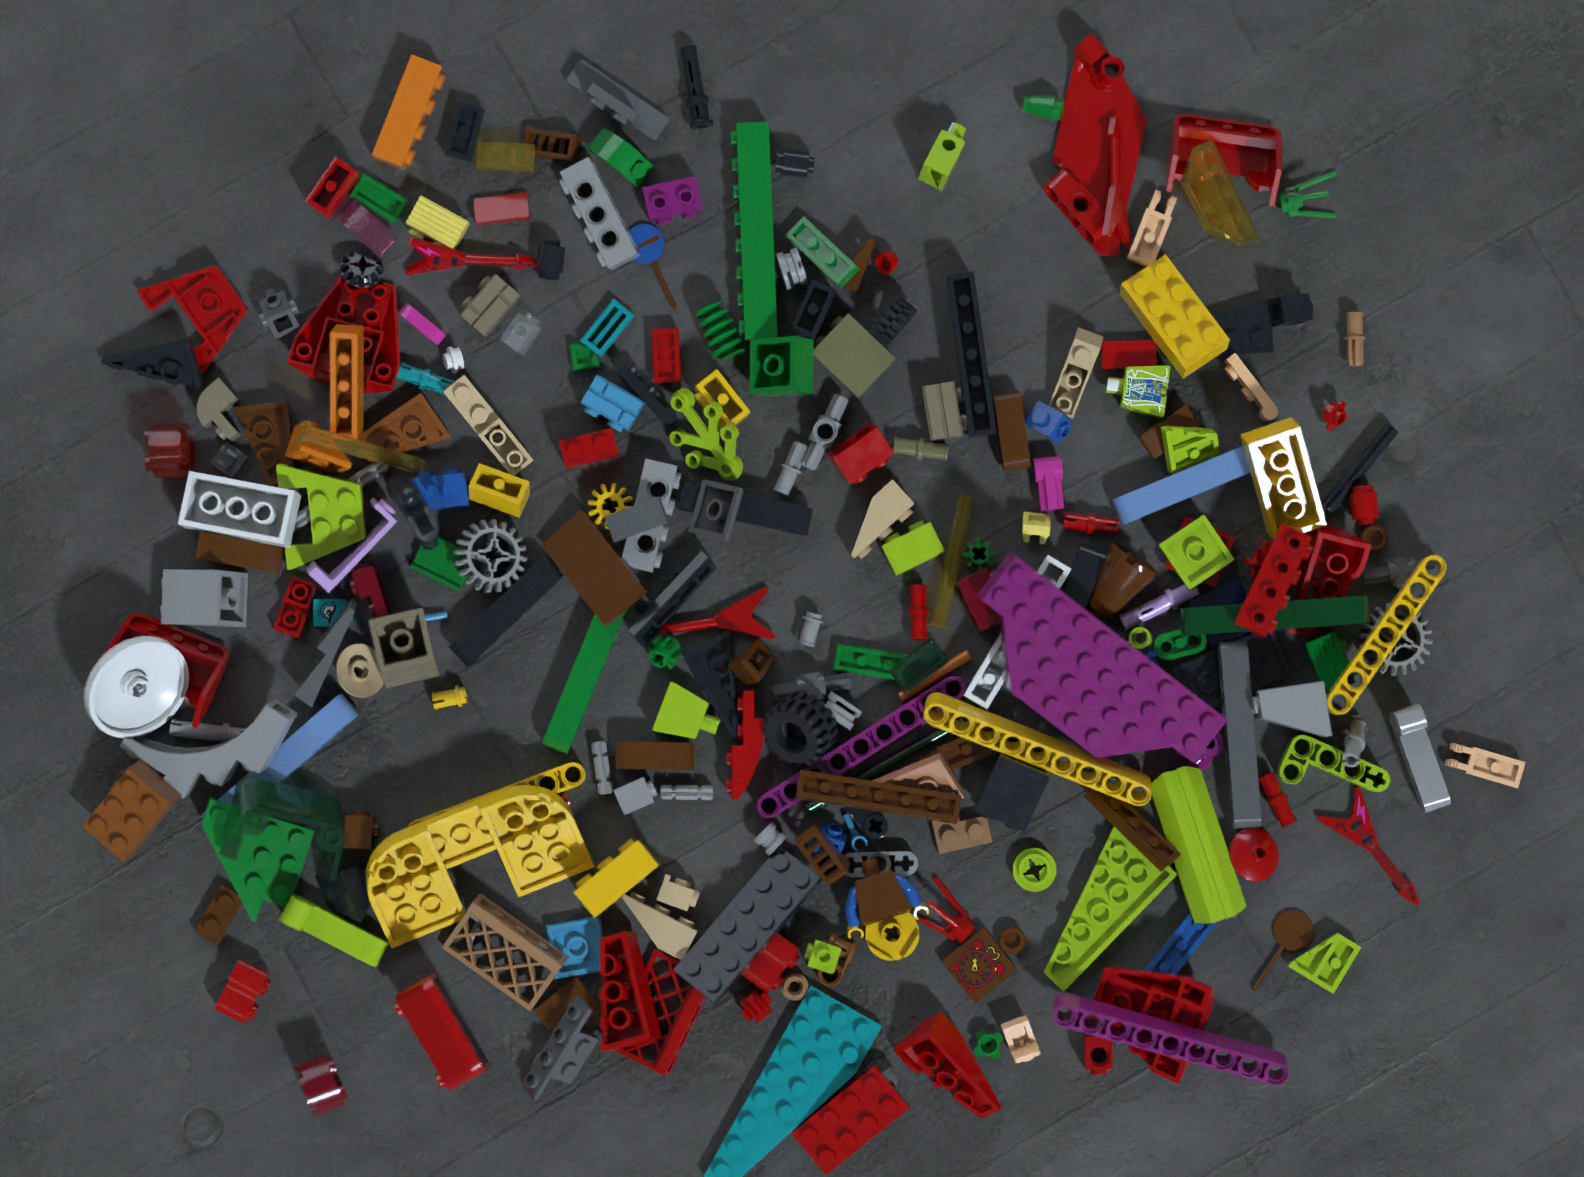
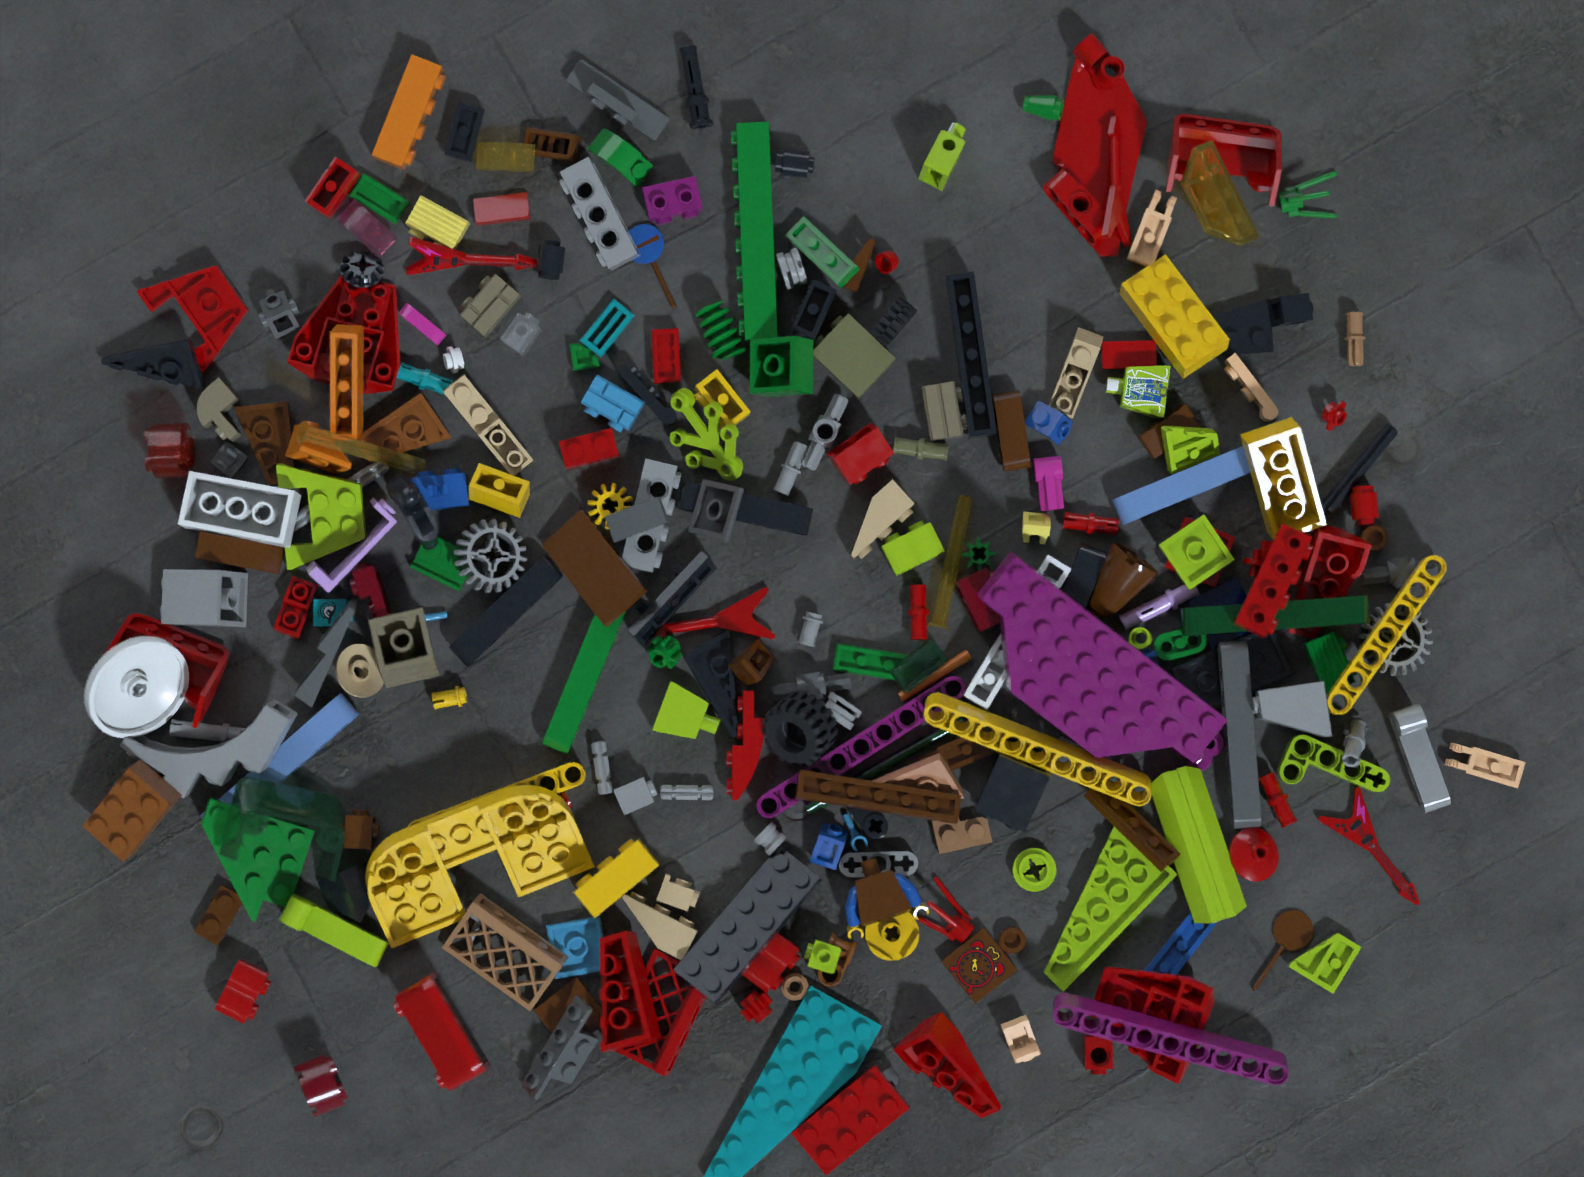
reddish brown beam [615,741,694,770] -> none
reddish brown slope [794,824,850,886] -> none
green plate [974,1030,1003,1059] -> none

